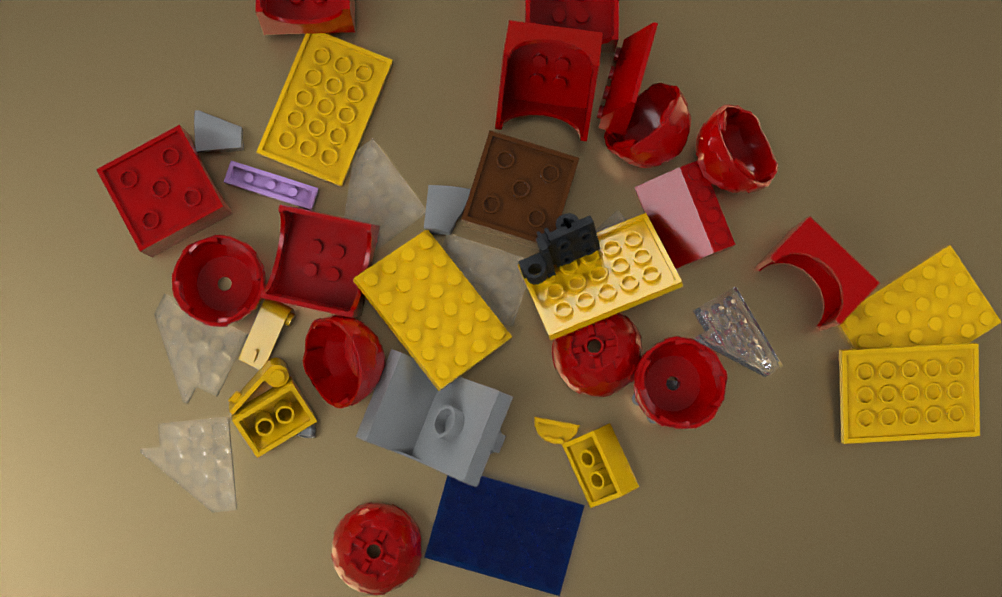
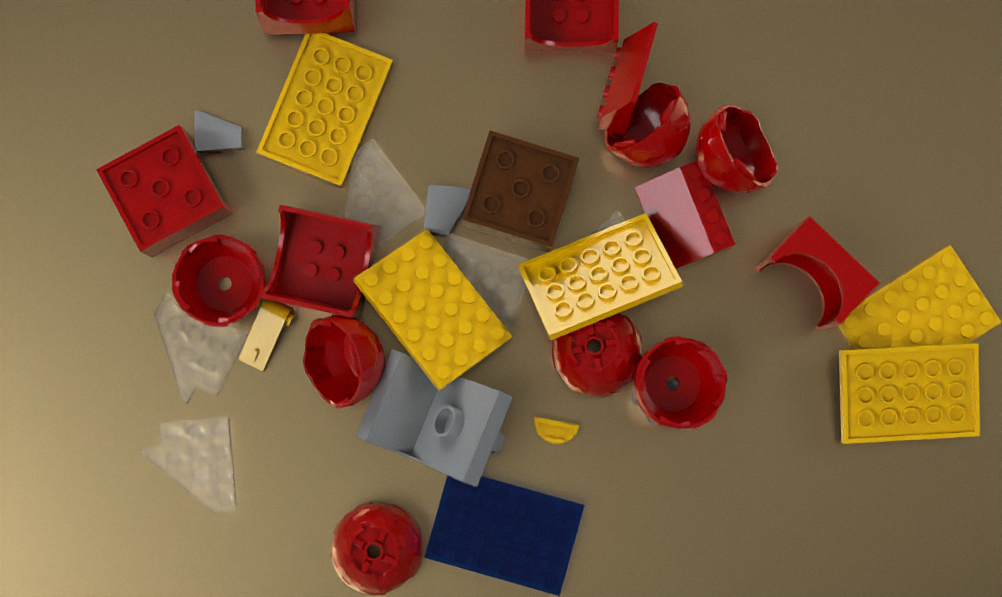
lavender plate [224,161,319,211] -> none
yellow door [228,357,289,415] -> none
yellow slope [232,376,317,458] -> none
light grey hinge [296,424,316,438] -> none
red container [495,20,603,142] -> none
black plate [518,213,600,284] -> none
yellow slope [562,423,639,508] -> none
clear wing [693,287,783,377] -> none

